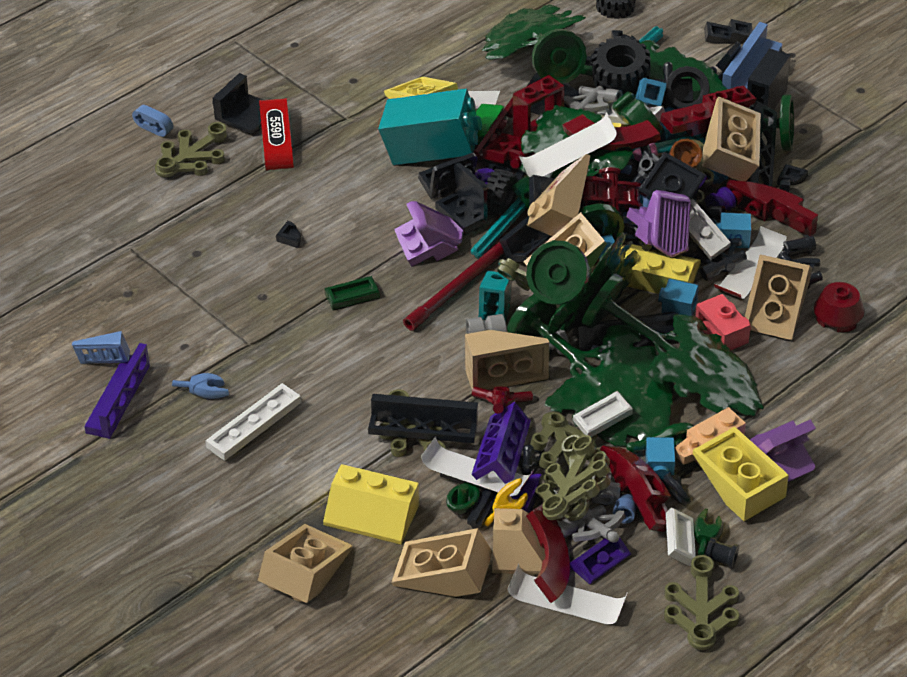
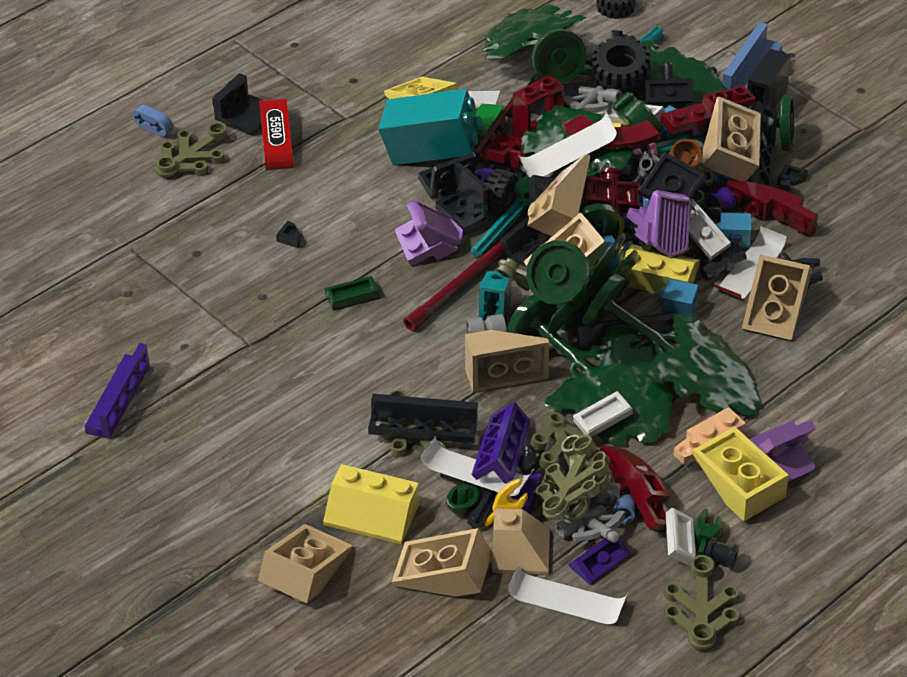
medium blue slope [72,331,130,364] -> none
medium blue hand [172,373,229,399] -> none
white plate [205,383,301,461] -> none
dark red piece [471,386,533,414] -> none
dark red tile [526,504,570,603] -> none
dark green piece [626,422,694,454] -> none
dark azure brick [636,78,667,106] -> none
dark azure brick [645,437,675,480] -> none
black piece [661,472,691,506] -> none
black tyre [664,66,710,109] -> none
coral brick [696,294,751,351] -> none
black slope [704,19,753,44] -> none
black slope [716,41,741,81] -> none
black pin [783,234,816,256] -> none
dark red cone [814,282,865,332] -> none

